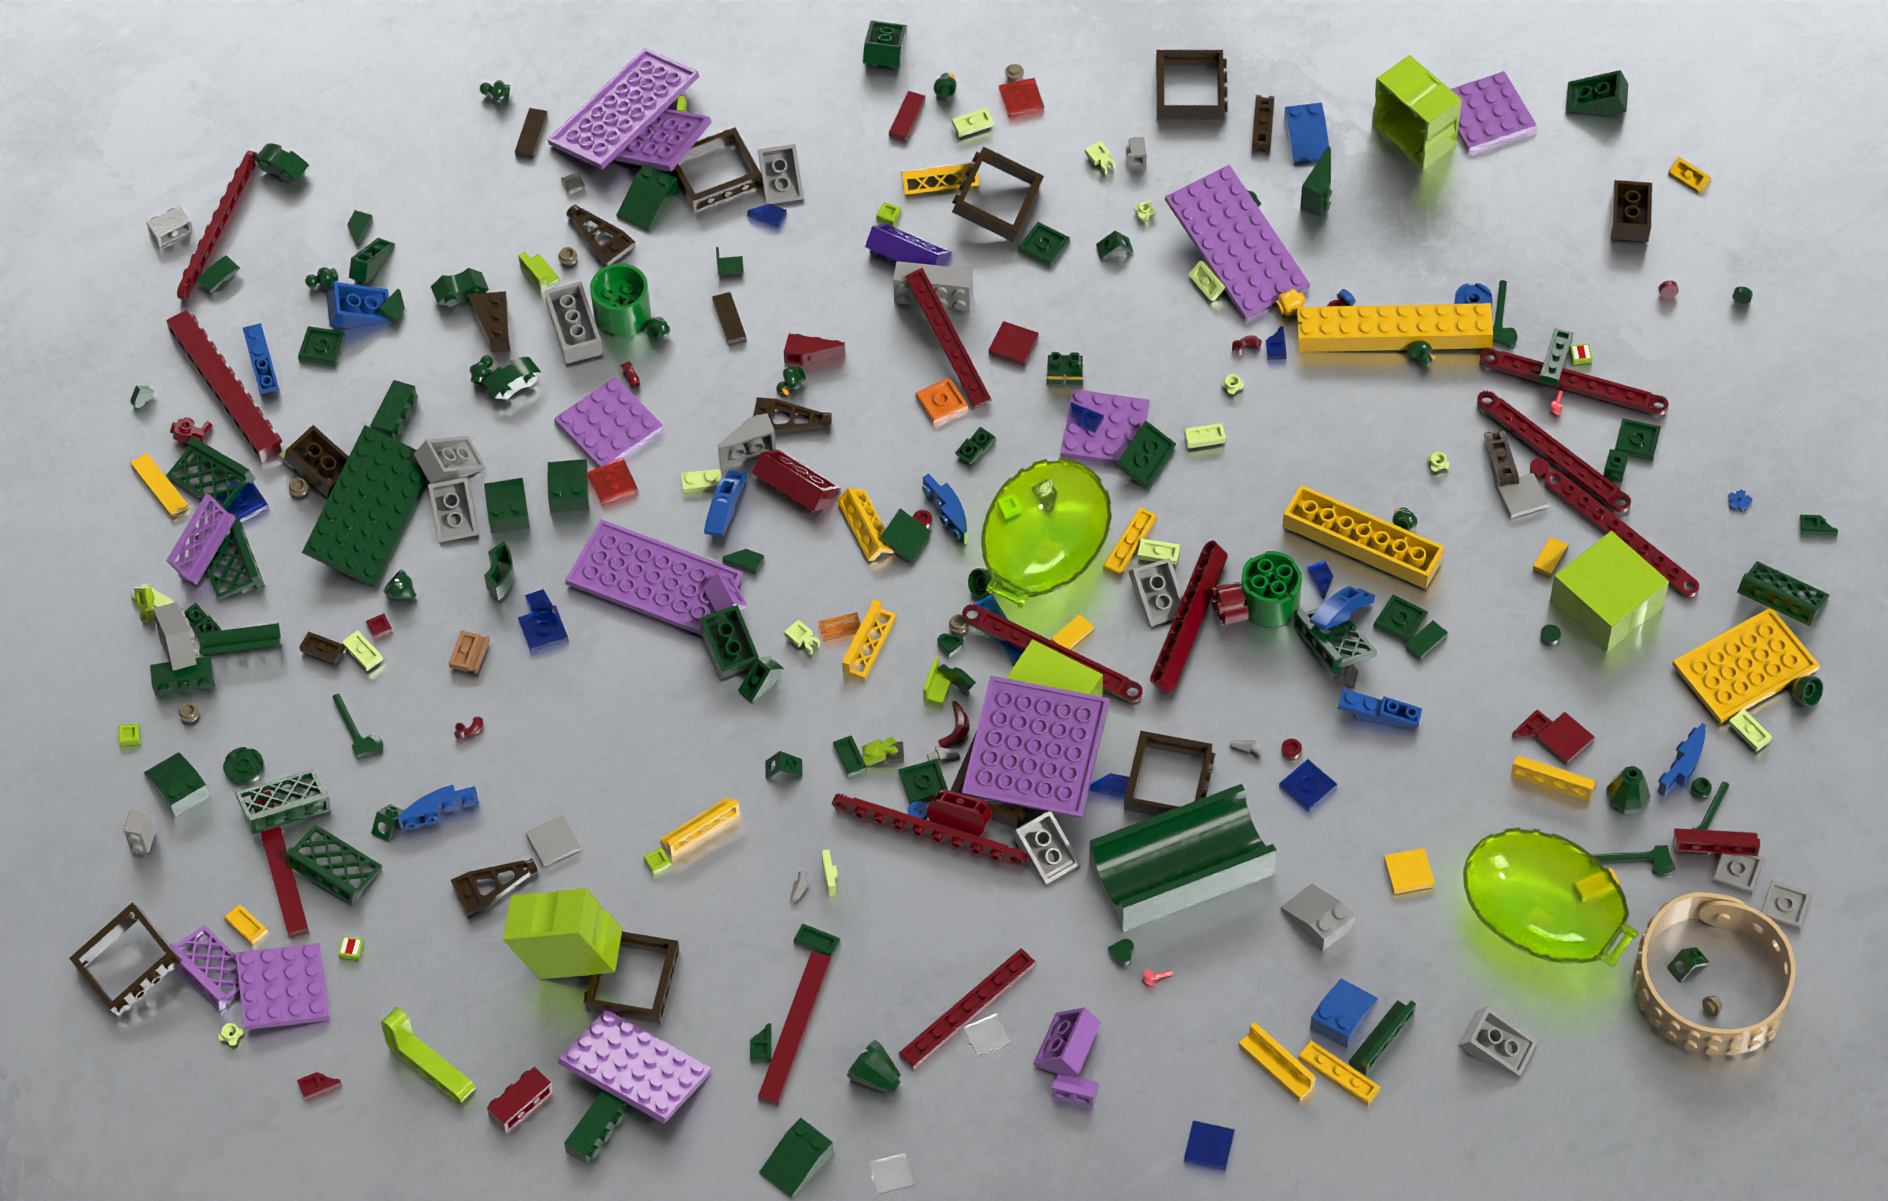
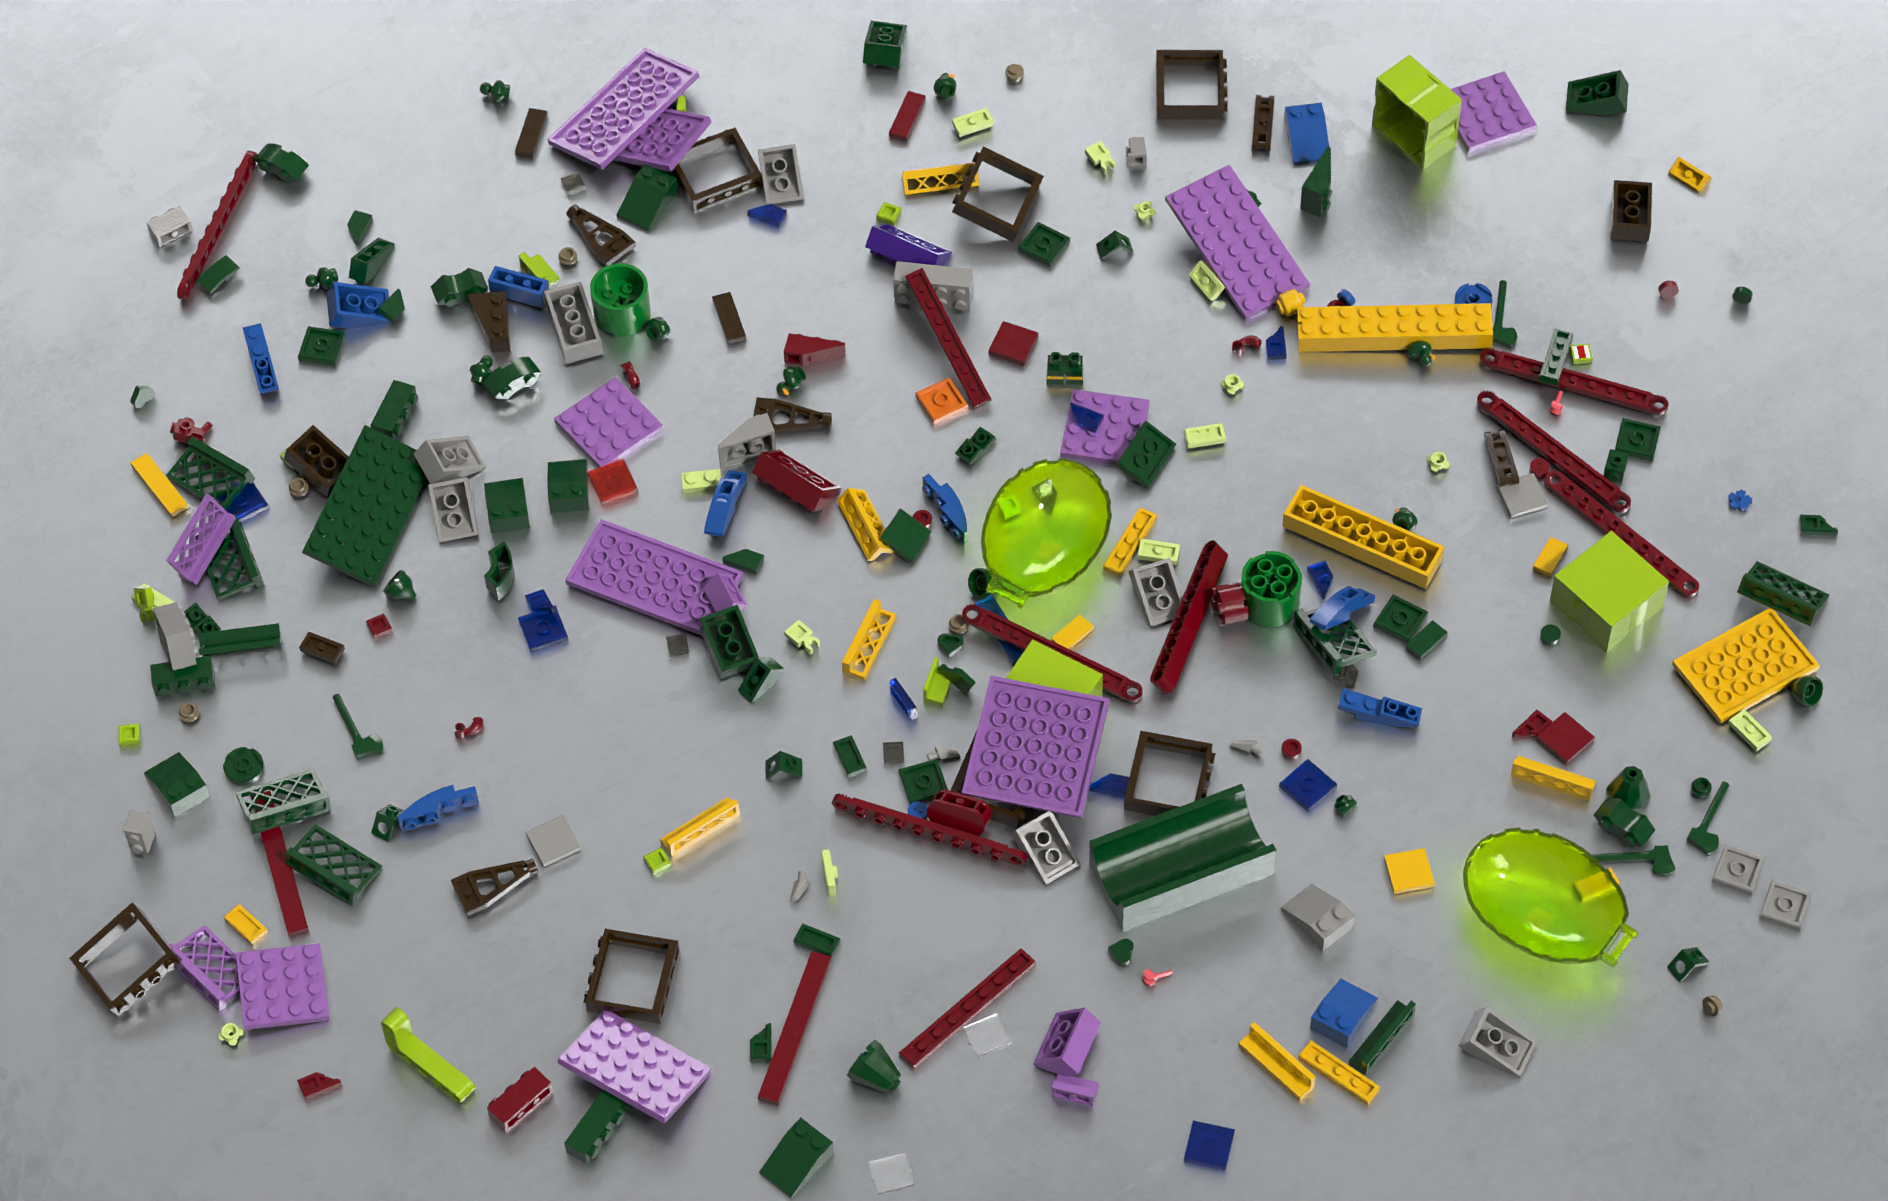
dark red brick [166,309,282,462] -> none
tile [338,936,364,960] -> none
yellowish green plate [342,630,383,671] -> none
medium nougat plate [449,630,490,674] -> none
lime tile [503,888,623,979] -> none
dark green bracket [716,247,744,276] -> none
clear orange tile [818,612,861,641] -> none
lime plate [862,737,898,766] -> none
dark red piece [938,701,970,748] -> none
clear red tile [999,78,1044,117] -> none
tan piece [1633,892,1796,1055] -> none
blue slope [1658,723,1706,796] -> none
dark red panel [1674,828,1760,856] -> none
none -> blue brick [488,266,550,308]
none -> clear smoke tile [666,633,689,657]
none -> clear blue tile [889,678,917,721]
none -> dark green plate [1334,794,1357,818]
none -> dark green brick [1594,798,1655,847]

